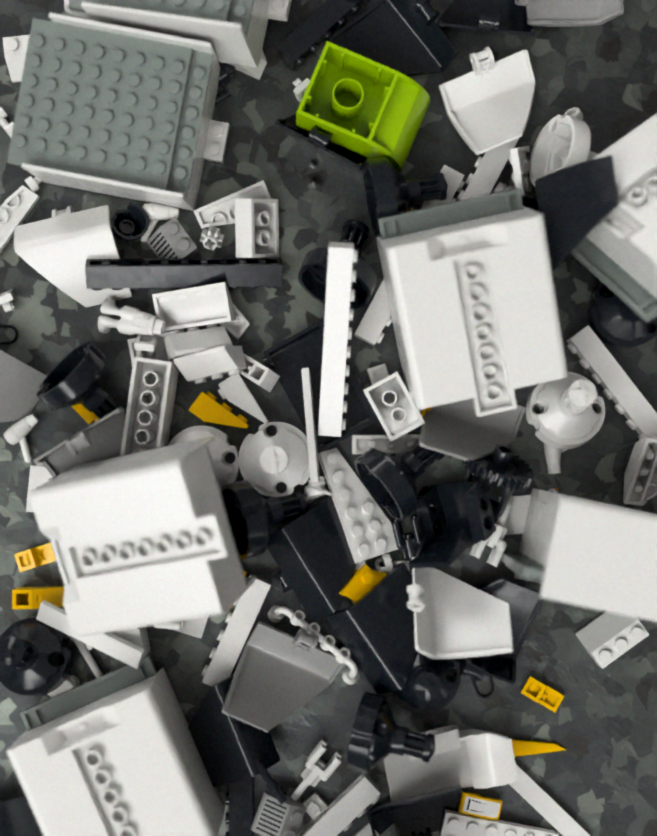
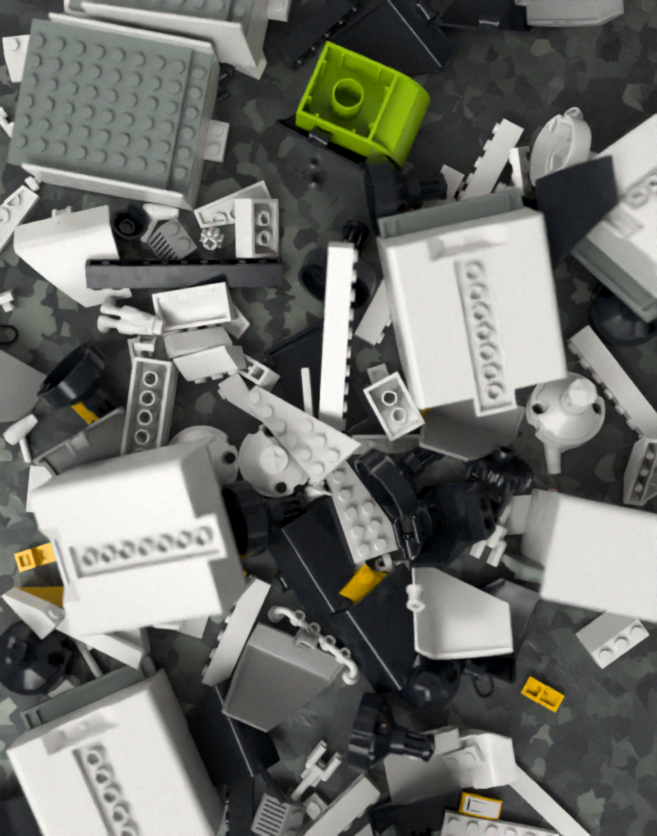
yellow slope [189,391,250,429] -> none
white tile [292,78,310,103] -> none
white panel [439,46,536,155] -> none
yellow bar [511,739,566,757] -> none
none -> white slope [1,587,65,639]
none -> white wing [242,385,362,485]
none -> white plate [441,743,485,775]

